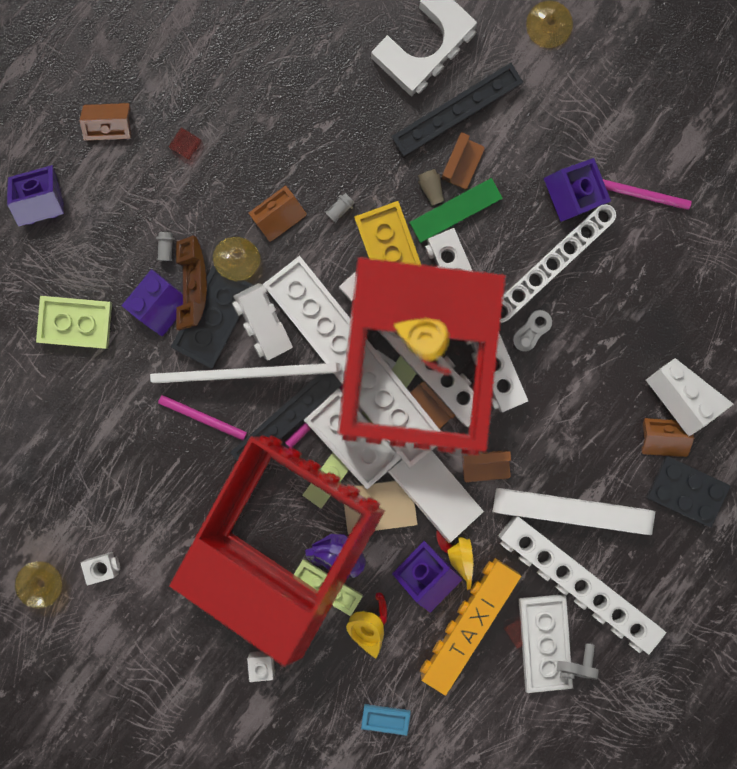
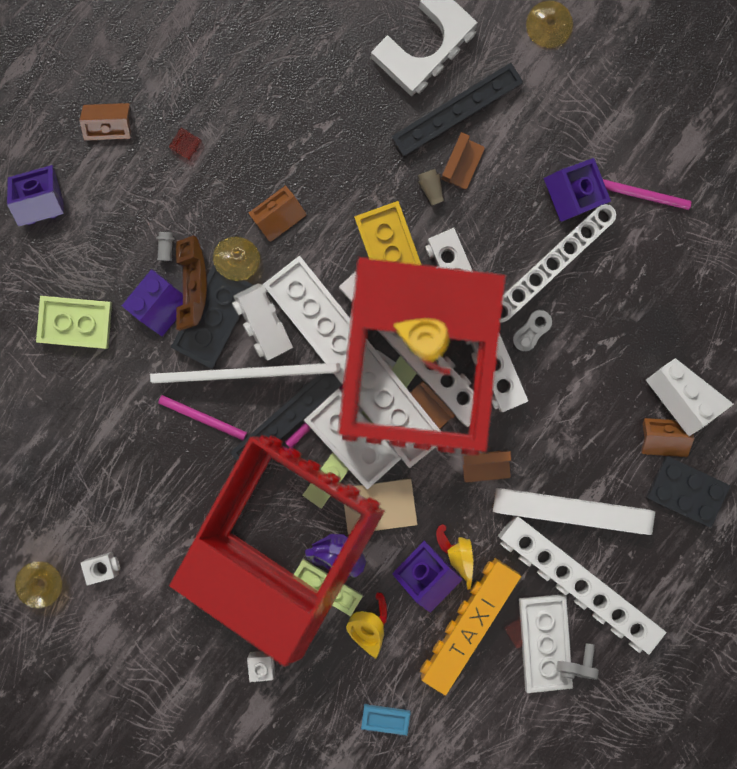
light grey pin [325,193,355,223] -> none
white tile [388,451,484,543] -> none
green tile [409,178,503,243] -> none

